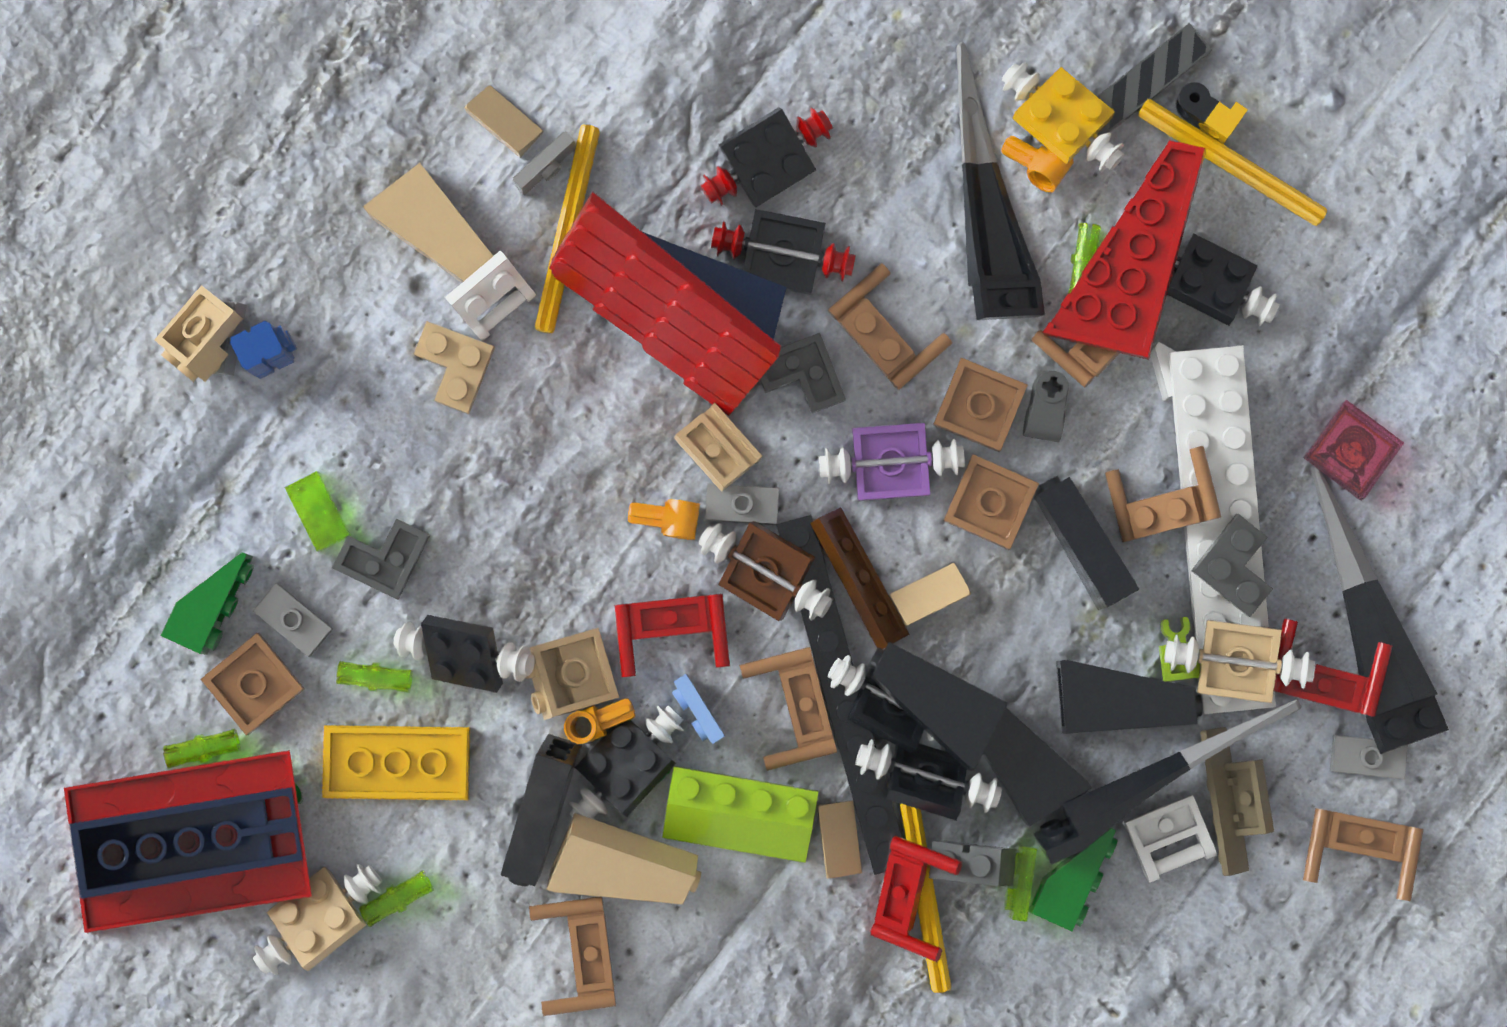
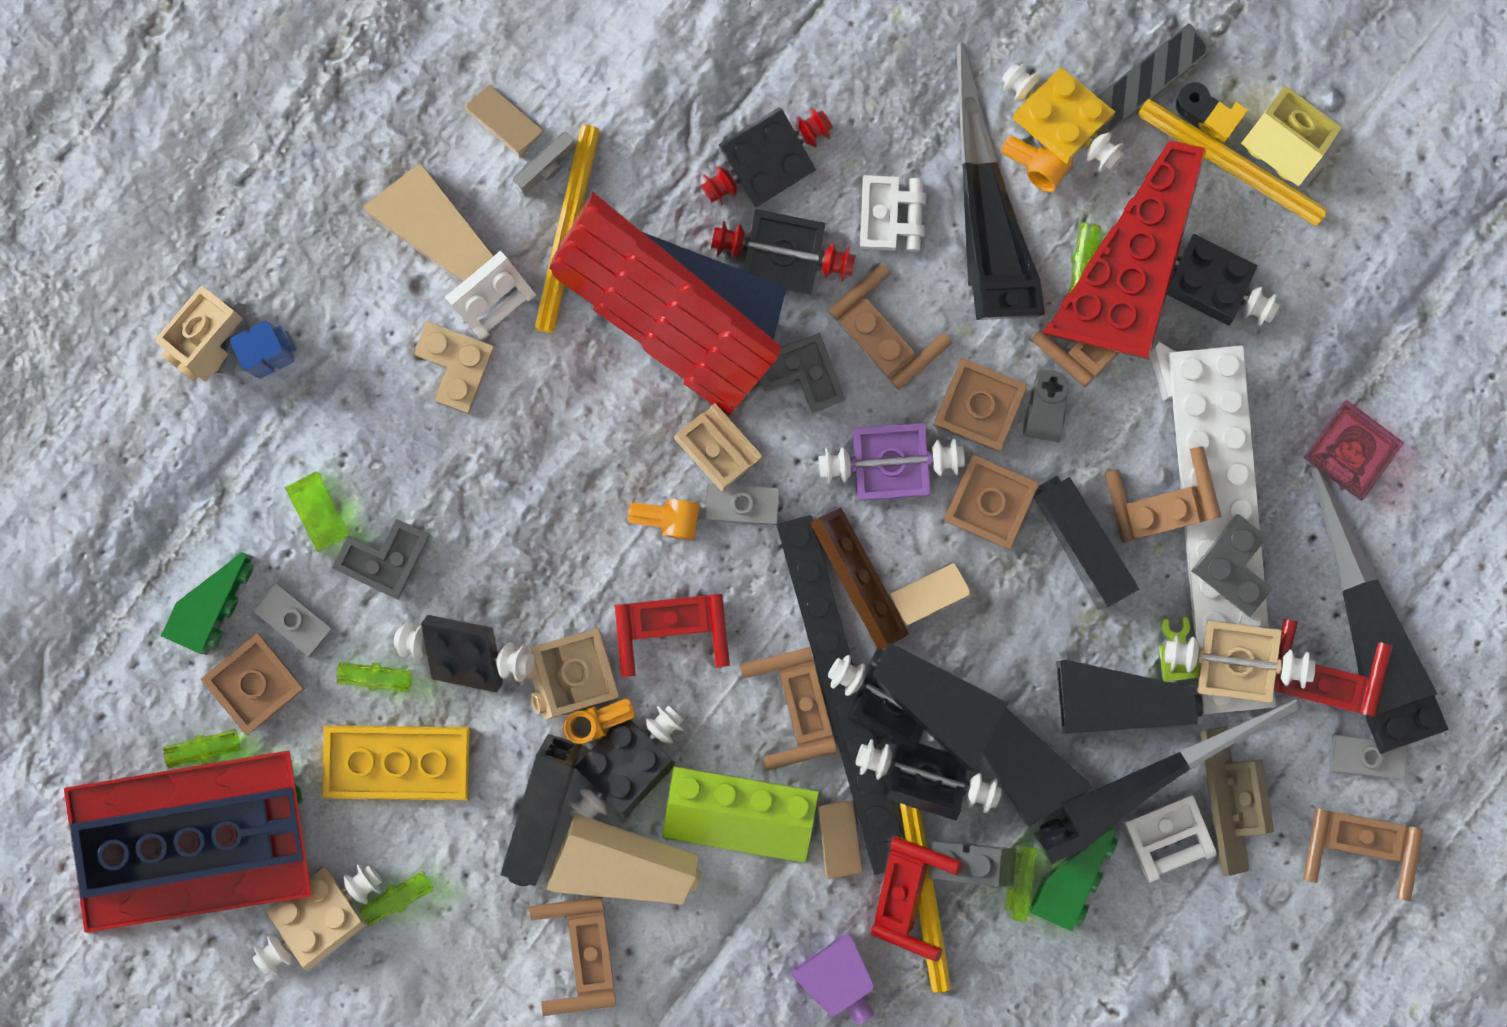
light blue plate [672,674,725,744] -> none
reddish brown plate [699,521,833,621] -> none
none -> medium lavender torso [791,931,875,1026]
none -> white plate [860,175,926,252]
none -> light yellow slope [1241,85,1342,186]

